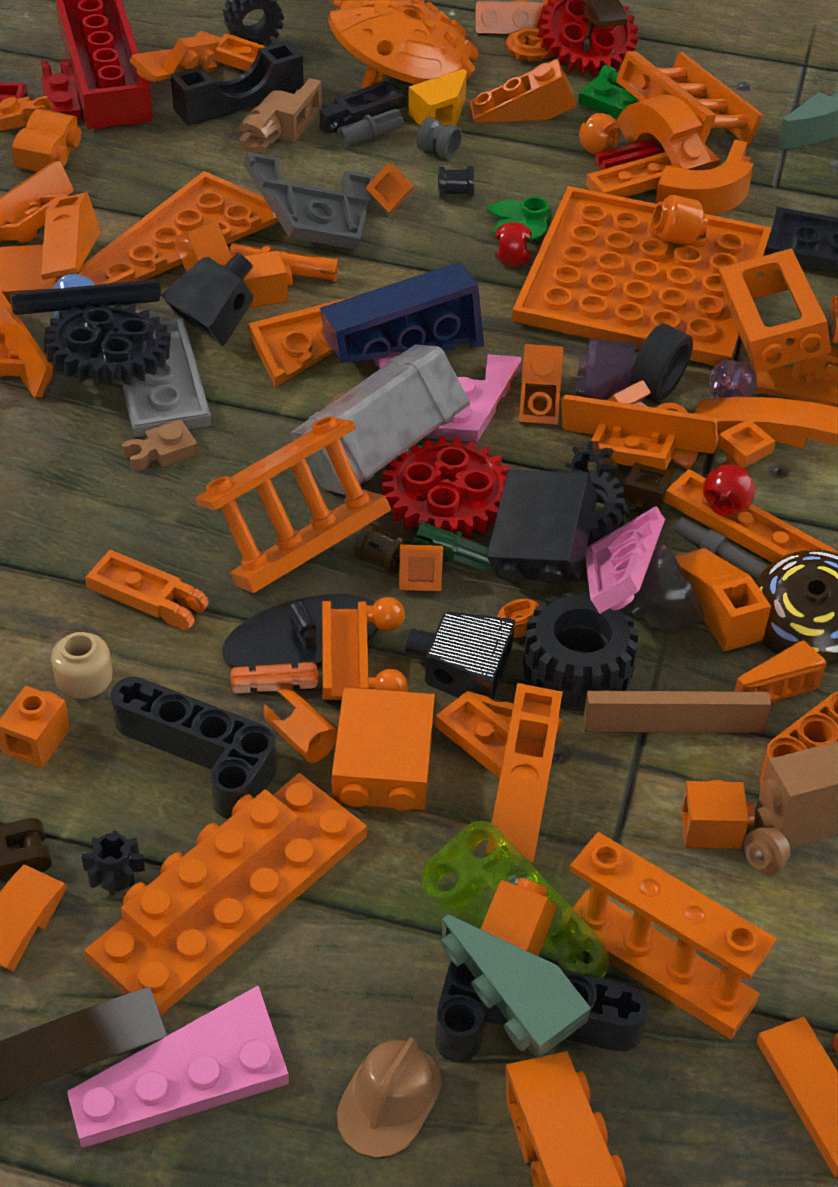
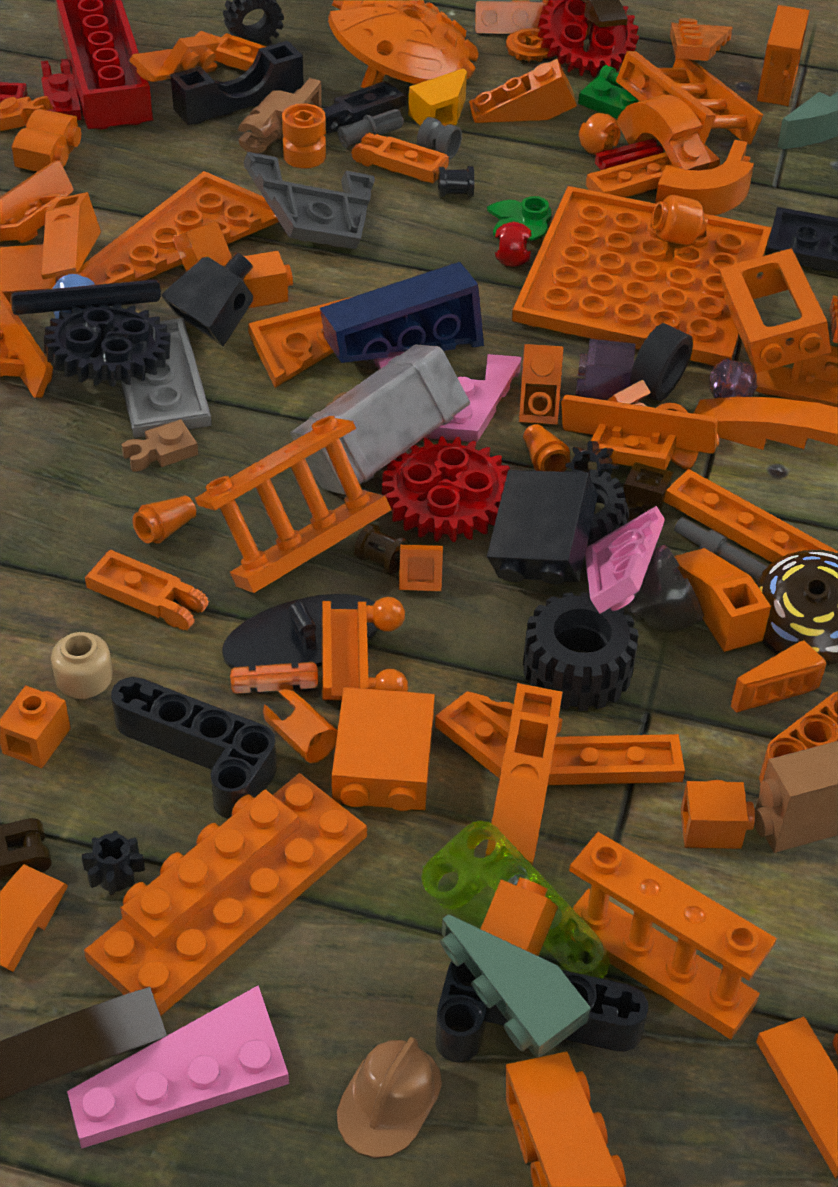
orange pin [229,243,339,282] -> none
orange tile [365,162,416,213] -> none
black torso [405,611,515,700] -> none
dark green axle [412,520,492,572] -> none
orange tile [497,599,539,638] -> none
medium nougat tile [583,691,771,733] -> none
red piece [703,465,756,516] -> none
orange tile [717,419,776,468] -> none
medium nougat plate [744,827,790,875] -> none
none -> orange cone [133,495,196,543]
none -> orange wheel [282,103,326,169]
none -> orange hinge [351,132,449,184]
none -> orange cone [523,424,570,472]
none -> orange plate [548,734,685,785]
none -> orange wing [670,18,733,61]
none -> orange window [757,5,810,106]

